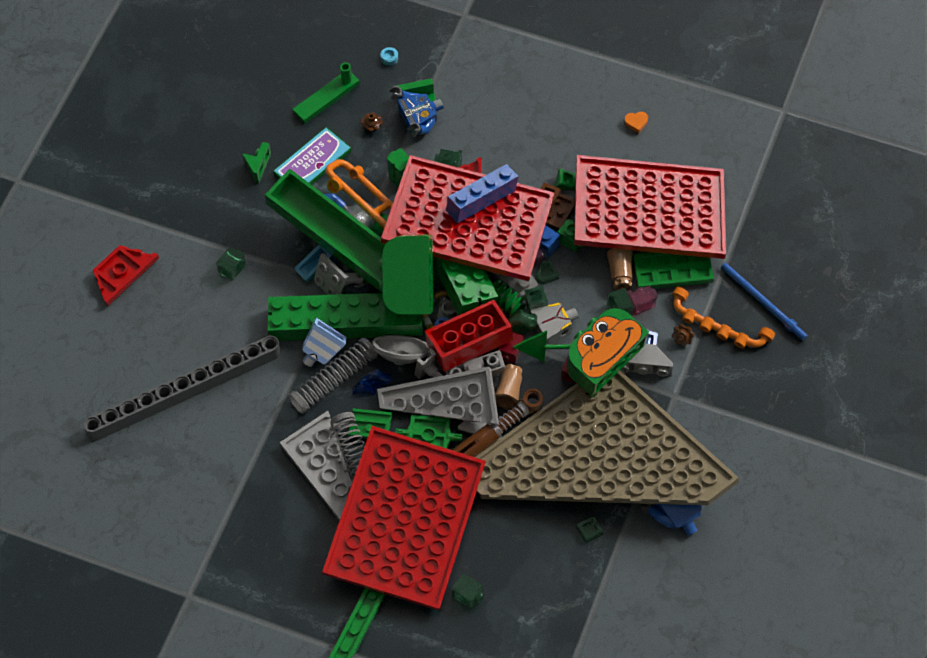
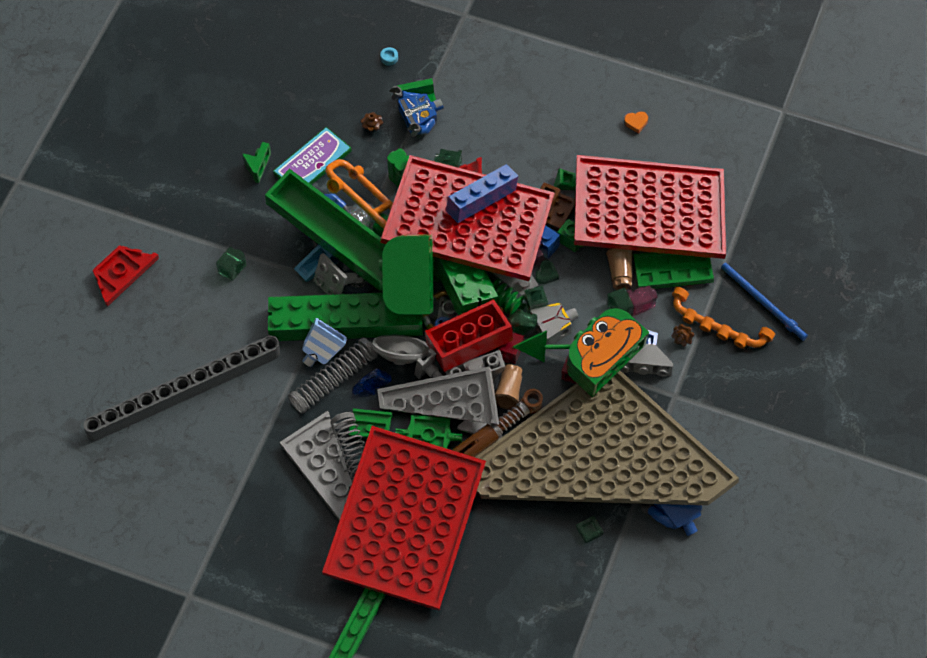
green piece [293,62,360,124] -> none
clear green brick [452,573,485,609] -> none

